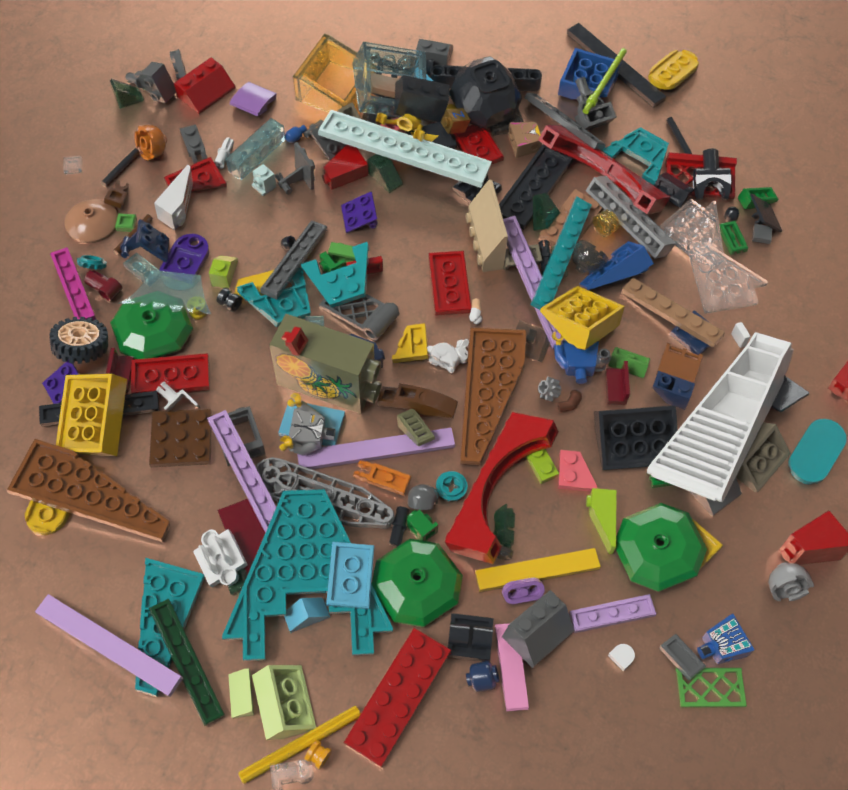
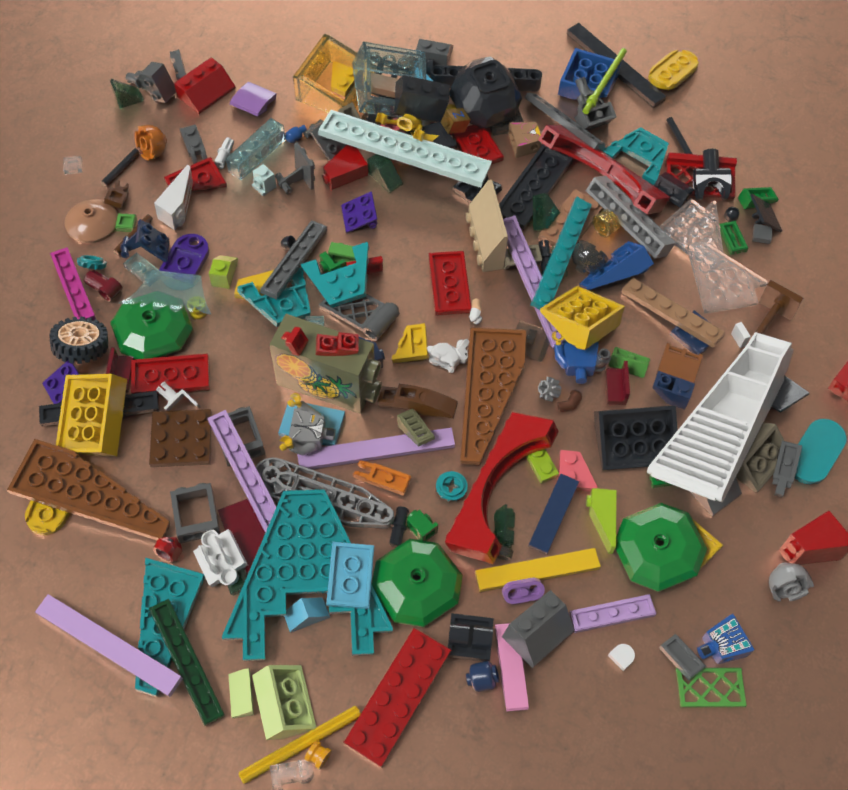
black wheel [216,287,243,312] -> none
dark grey hair [407,484,439,510] -> none
none -> red rock [153,536,182,562]
none -> dark grey window [170,483,221,543]
none -> red slope [316,332,359,356]
none -> yellow wing [331,61,359,97]
none -> dark blue tile [528,474,579,554]
none -> reddish brown tile [746,280,804,346]
none -> dark grey hinge [772,441,802,497]

